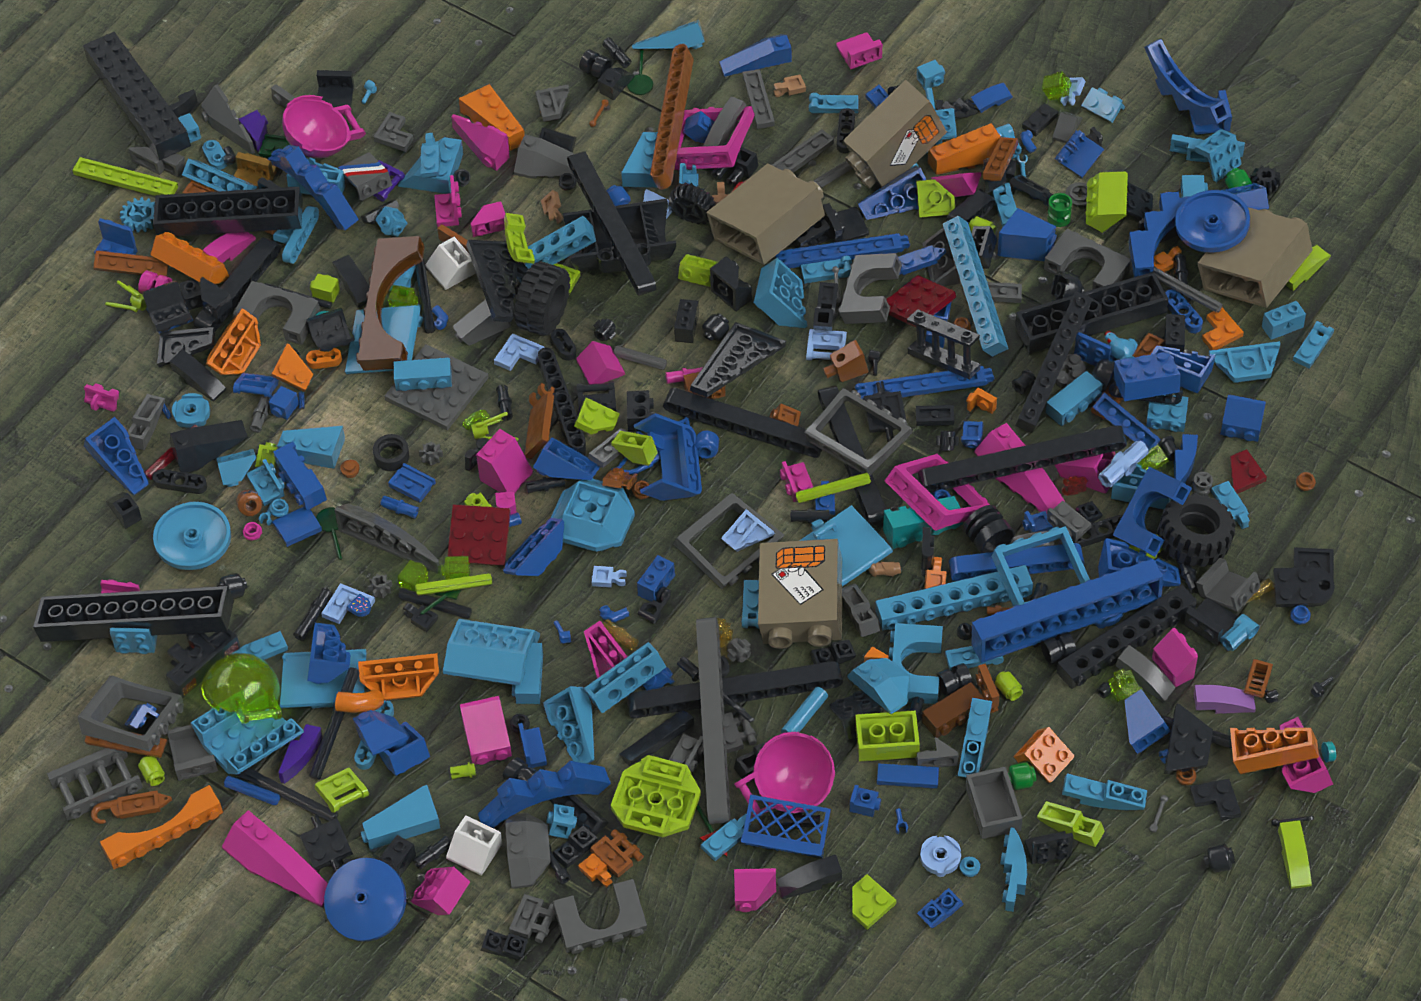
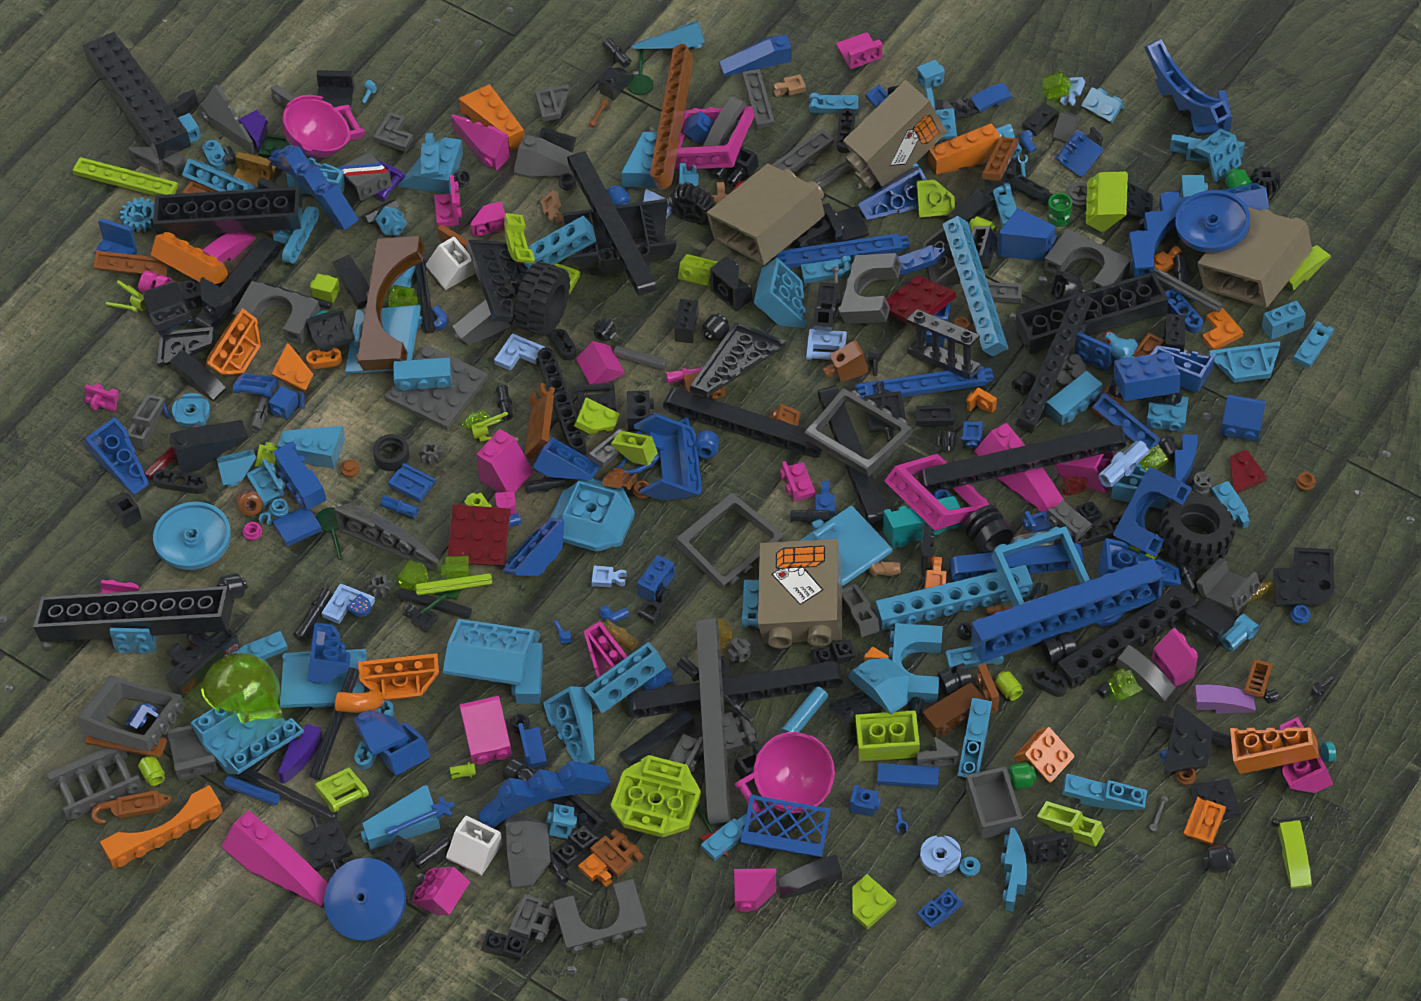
black piece [465,438,489,471] -> none
black wheel [579,49,612,79] -> none
light blue wing [721,509,775,552] -> none
black pin [779,813,820,829] -> none
lime axle [796,473,871,503] -> none
dark pink slope [931,172,981,197] -> none
black hat [1092,358,1120,392] -> none
slope [1125,689,1171,754] -> none
none -> blue piece [385,797,454,837]
none -> black beam [1032,668,1068,697]
none -> orange plate [1184,797,1226,846]

